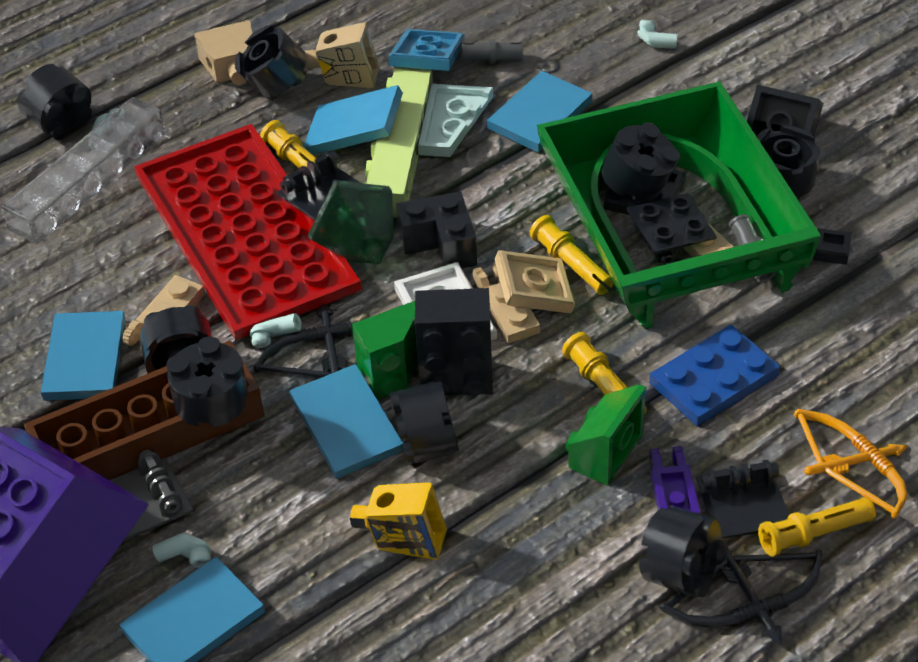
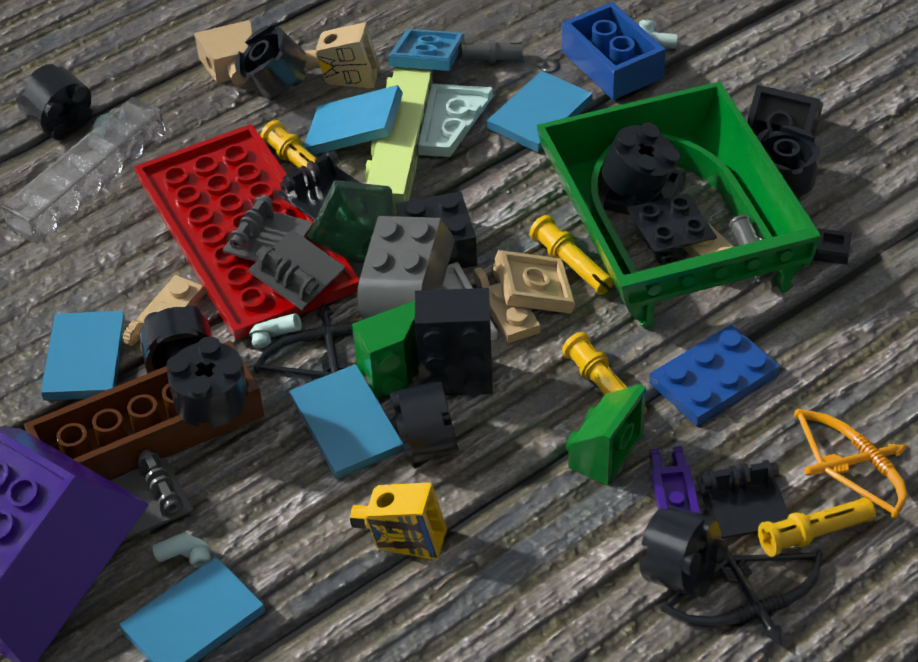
none -> dark grey hinge [223,195,314,262]
none -> dark grey hinge [248,229,346,310]
none -> dark grey brick [358,216,455,320]
none -> blue brick [562,1,666,100]

